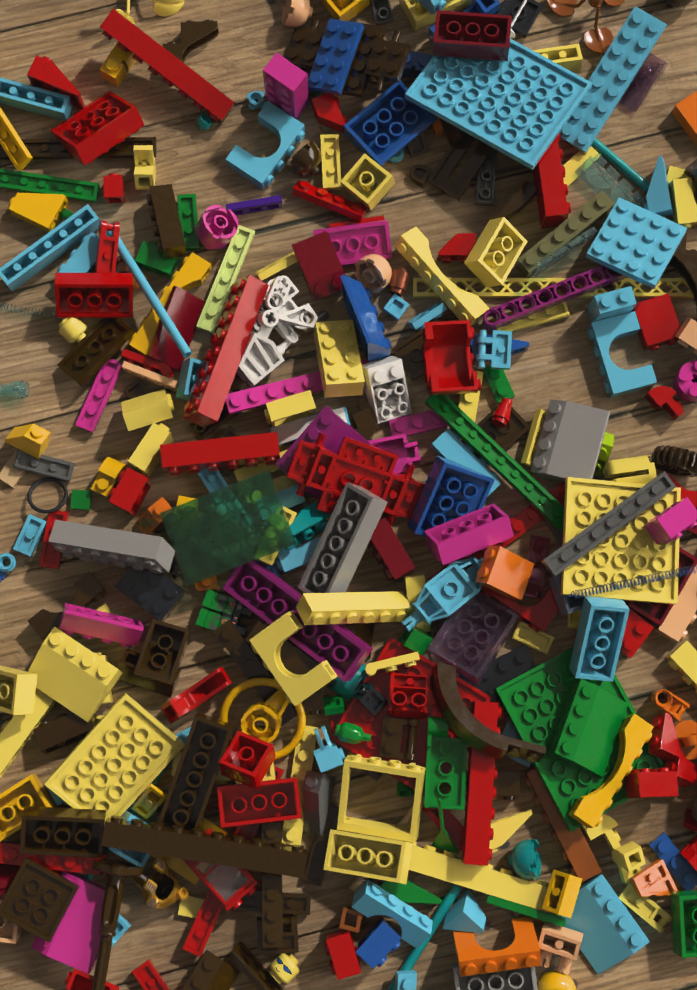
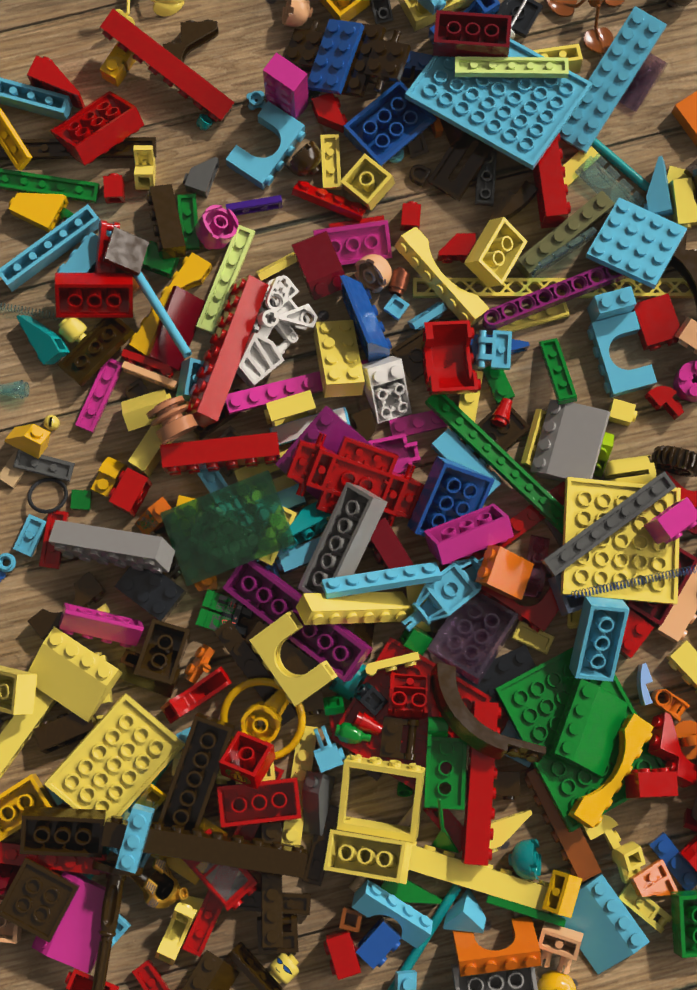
none -> teal slope [16,315,70,365]
none -> light yellow hinge [44,415,60,431]
none -> tile [103,226,149,276]
none -> medium azure brick [115,803,155,874]
none -> nougat wheel [146,396,198,444]
none -> light yellow arch [155,902,197,966]
none -> dark grey slope [183,157,220,198]
none -> orange plate [184,643,215,684]
none -> medium azure plate [321,562,442,599]
none -> red cone [352,711,383,736]
none -> red brick [400,201,421,231]
none -> yellowish green plate [455,57,569,78]
none -> green tile [539,338,577,405]
none -> light yellow brick [608,399,637,426]
none -> light blue slope [637,663,653,706]

